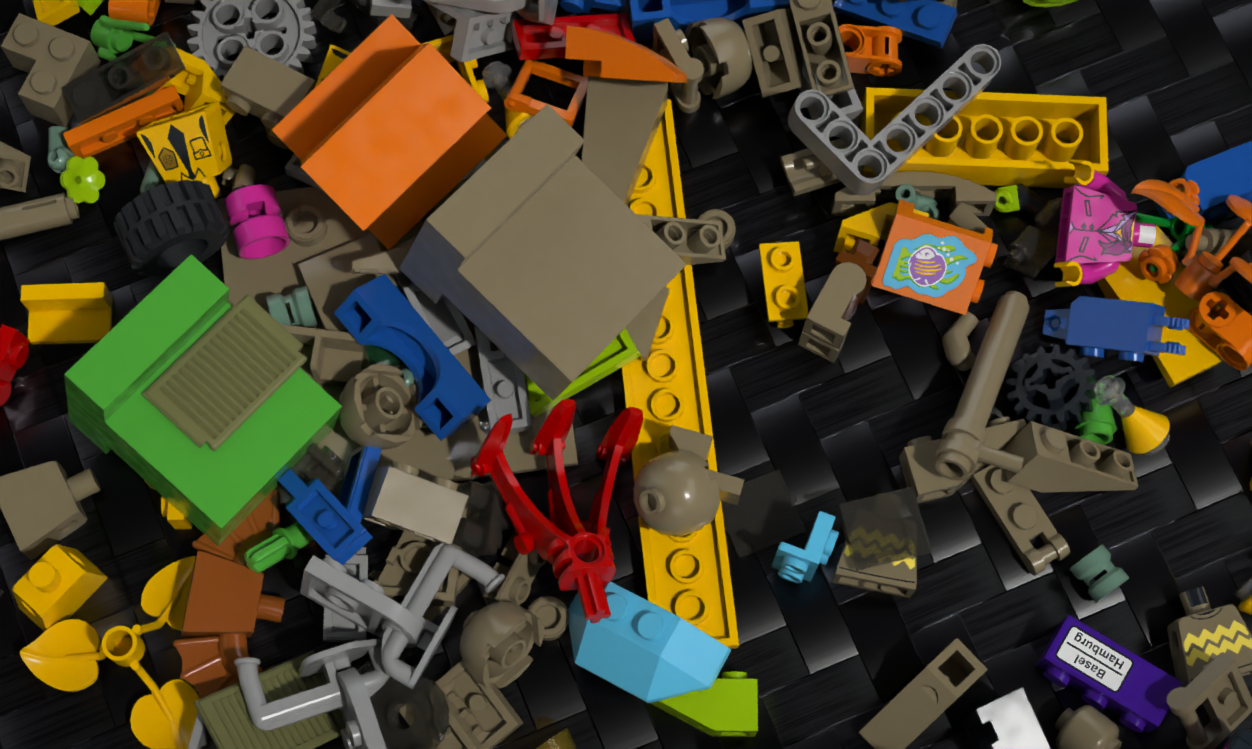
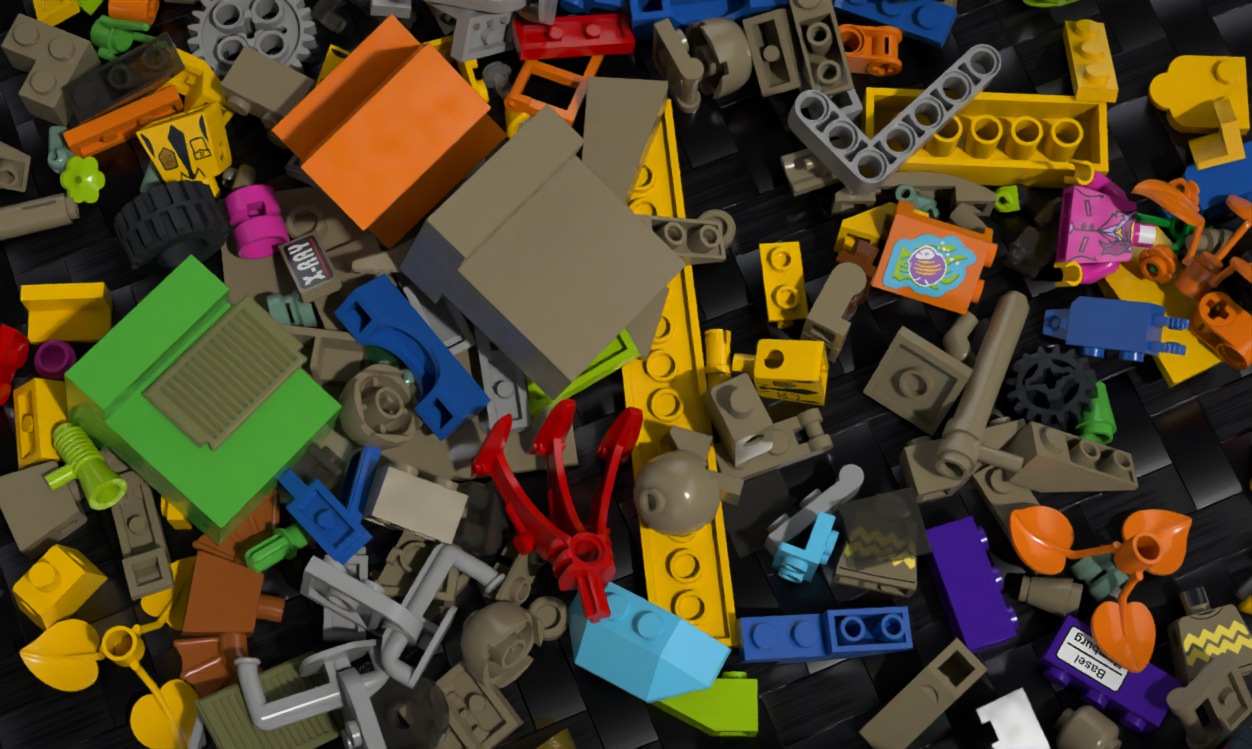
orange brick [565,26,687,83] -> none
piece [1094,375,1170,455] -> none
none -> yellow panel [13,378,70,470]
none -> dark pink plate [34,340,77,381]
none -> lime piece [44,422,128,510]
none -> dark tan slope [99,449,175,600]
none -> tile [278,231,343,304]
none -> dark tan torso [700,373,773,467]
none -> yellow pin [704,329,732,390]
none -> dark tan plate [714,408,834,481]
none -> yellow torso [732,339,829,406]
none -> blue slope [736,606,913,664]
none -> light grey plate [764,464,864,558]
none -> dark tan bracket [863,326,974,436]
none -> dark purple brick [918,516,1018,654]
none -> orange plant [1008,506,1192,673]
none -> dark tan cone [1018,576,1083,619]
none -> yellow plate [1062,19,1119,103]
none -> yellow plate [1148,55,1250,135]
none -> yellow panel [1188,98,1246,170]

